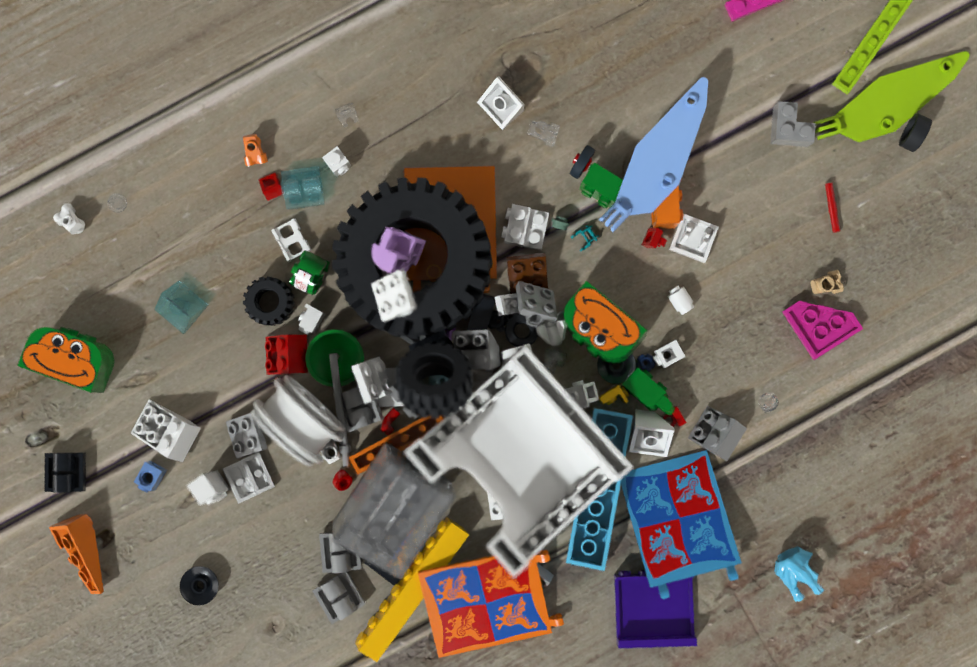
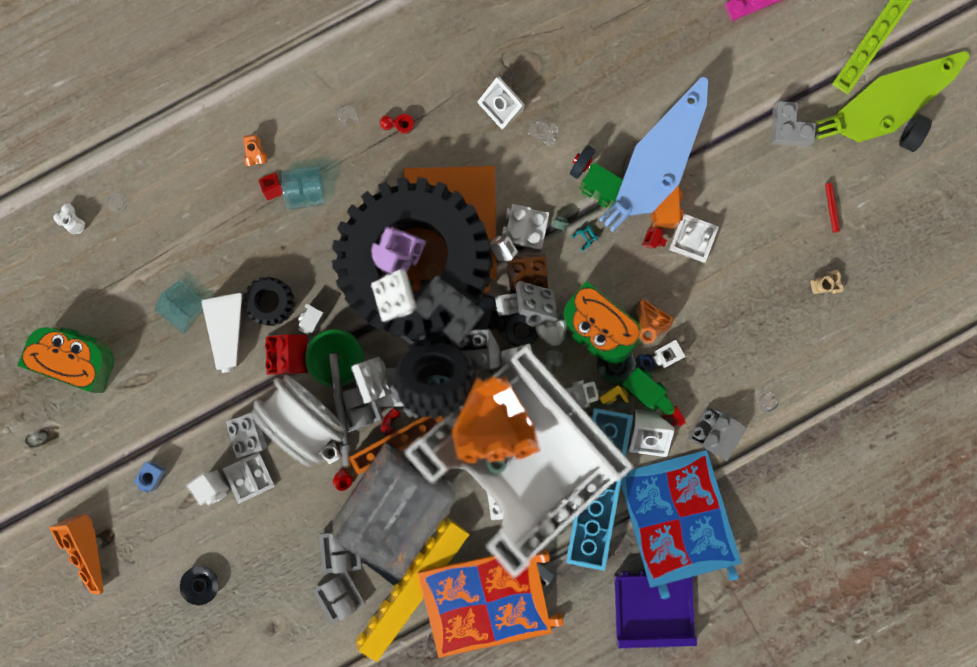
black plate [44,452,86,493] -> none
white slope [131,400,201,462] -> none
white piece [272,218,312,262] -> none
green brick [289,250,330,295] -> none
white brick [322,146,351,177] -> none
white brick [667,285,694,315] -> none
medium azure piece [774,546,824,602] -> none
dark pink plate [782,301,863,360] -> none
none -> white slope [201,293,244,373]
none -> red plate [380,114,415,134]
none -> dark grey plate [415,275,484,344]
none -> orange panel [452,376,540,463]
none -> sand green plate [487,458,507,473]
none -> white slope [490,235,518,261]
none -> orange plate [636,299,674,343]

